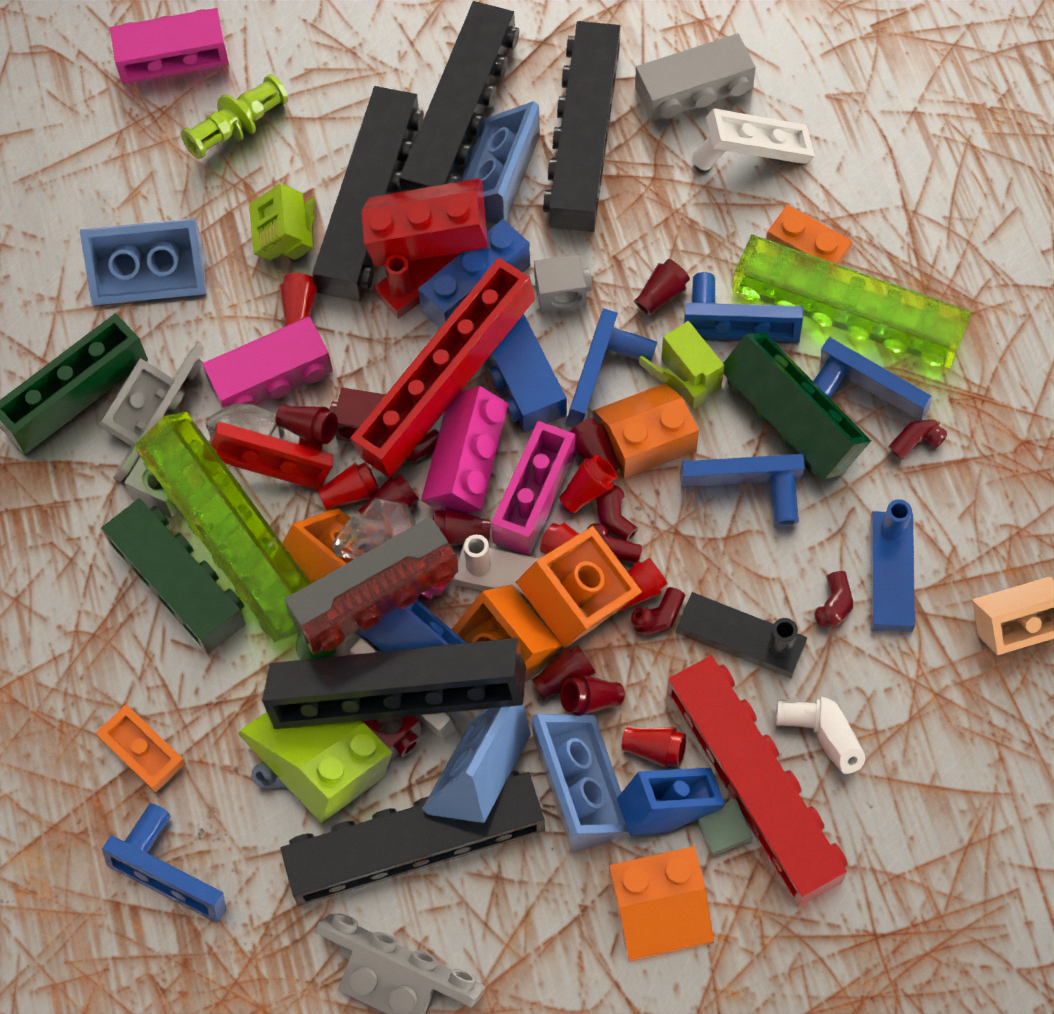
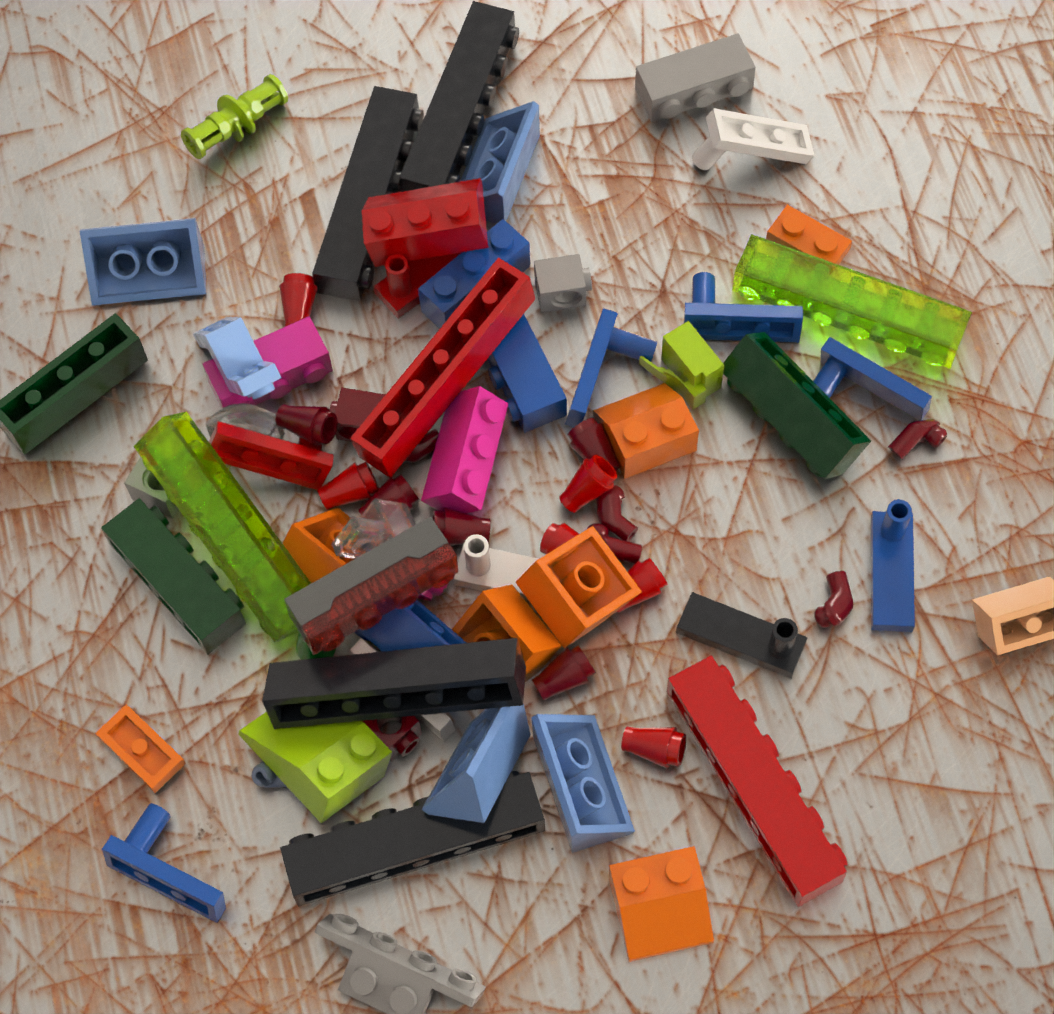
light grey bracket [98,343,204,482] -> none
dark pink brick [110,8,229,84] -> none
lime piece [249,183,315,261] -> none
dark pink brick [491,421,575,556] -> none
black brick [543,21,621,232] -> none
dark red cone [560,674,625,716] -> none
blue slope [617,767,725,836] -> none
dark red arm [631,587,686,635] -> none
dark red cone [634,259,690,316] -> none
blue piece [680,454,805,526] -> none
sand green tile [697,799,753,857] -> none
white arm [776,696,865,774] -> none
none -> light blue bracket [193,317,282,400]

